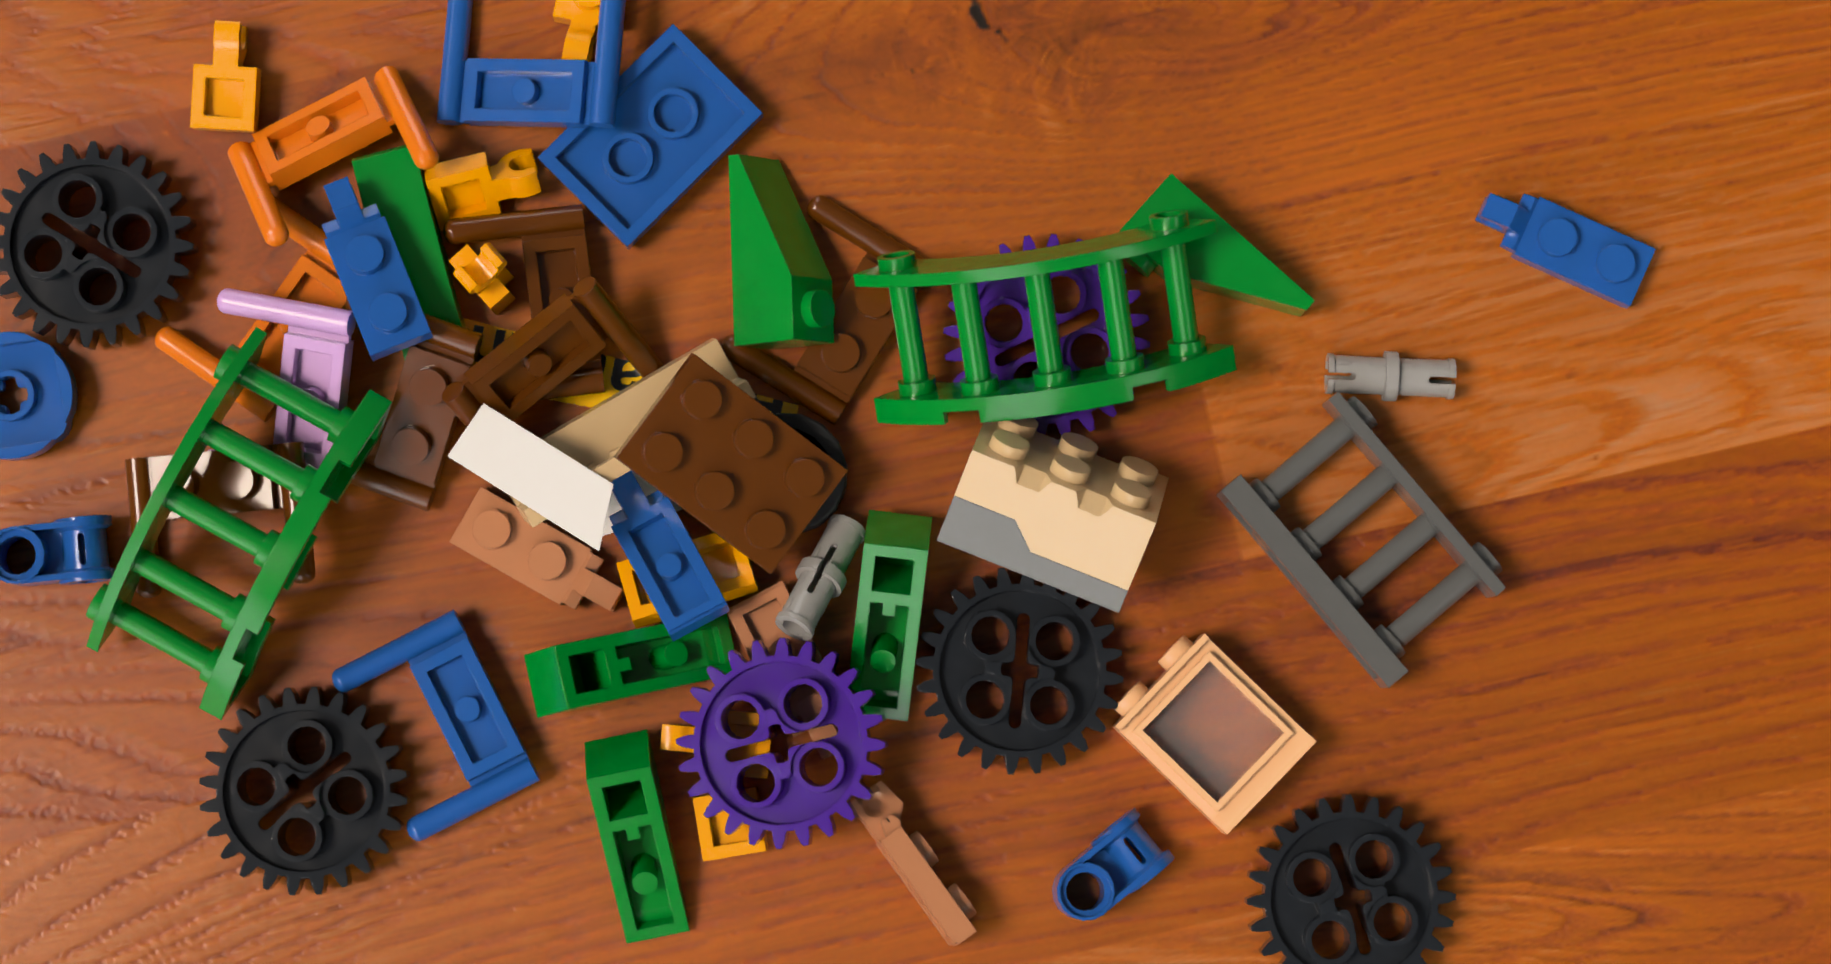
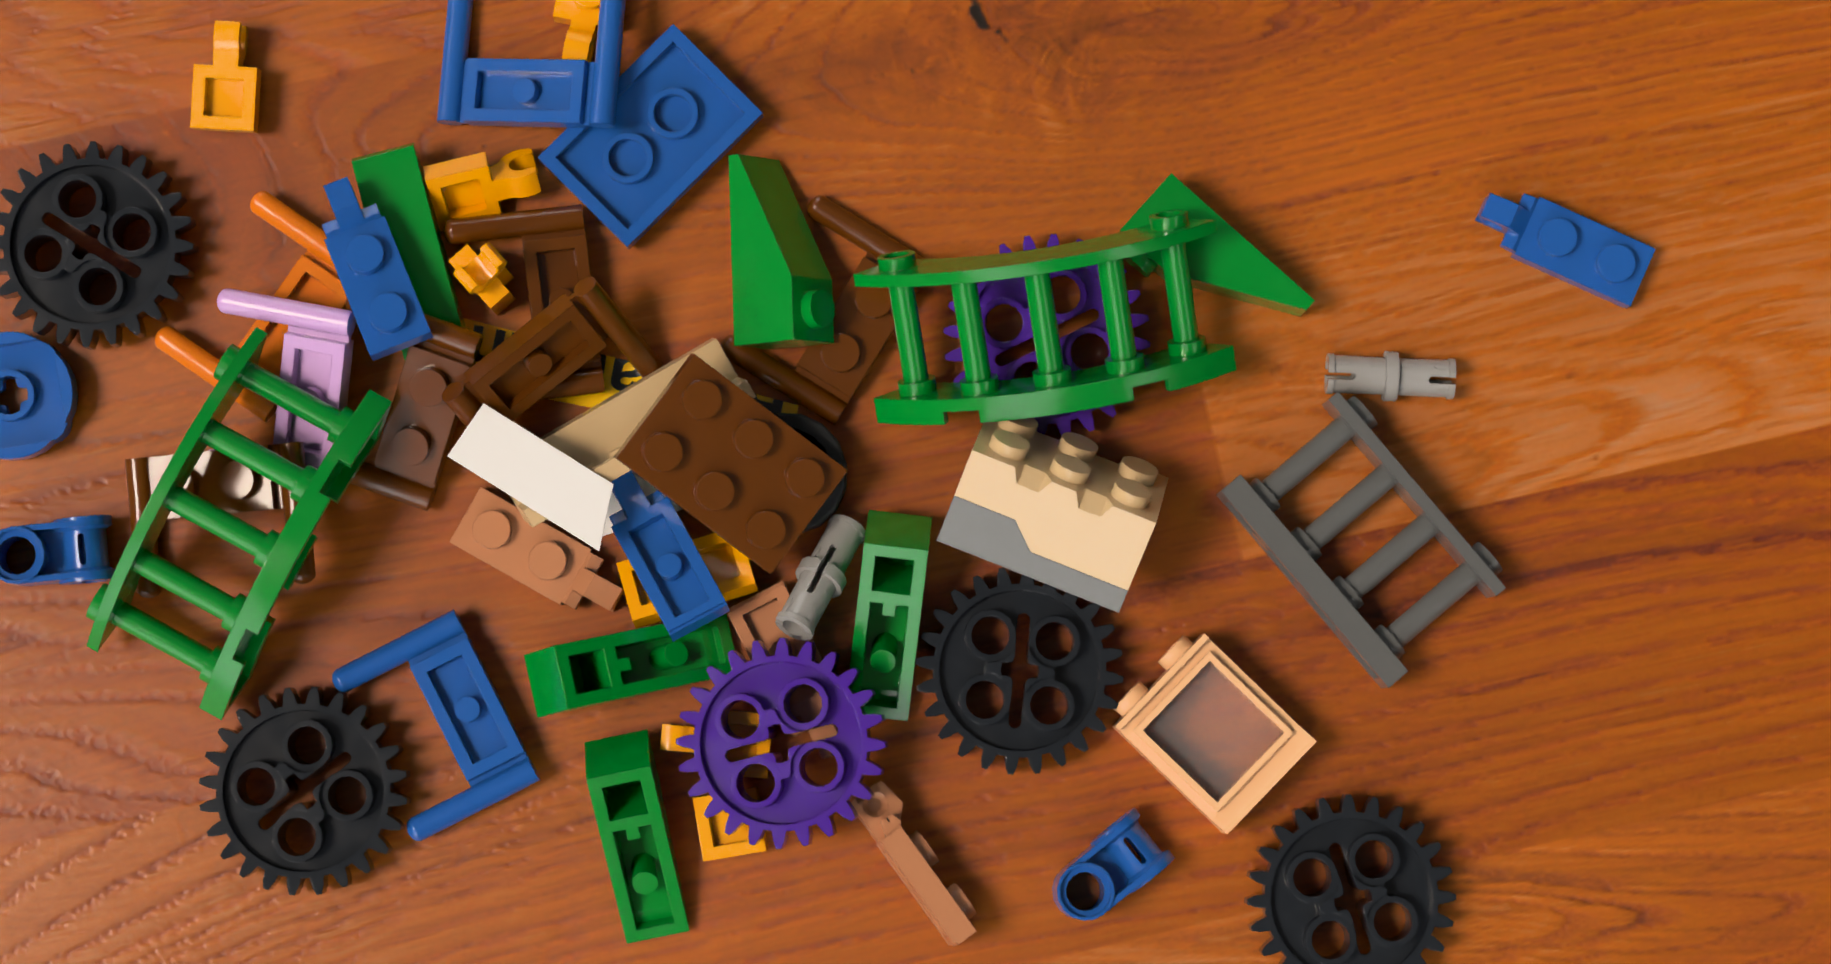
orange plate [227,66,439,247] -> none

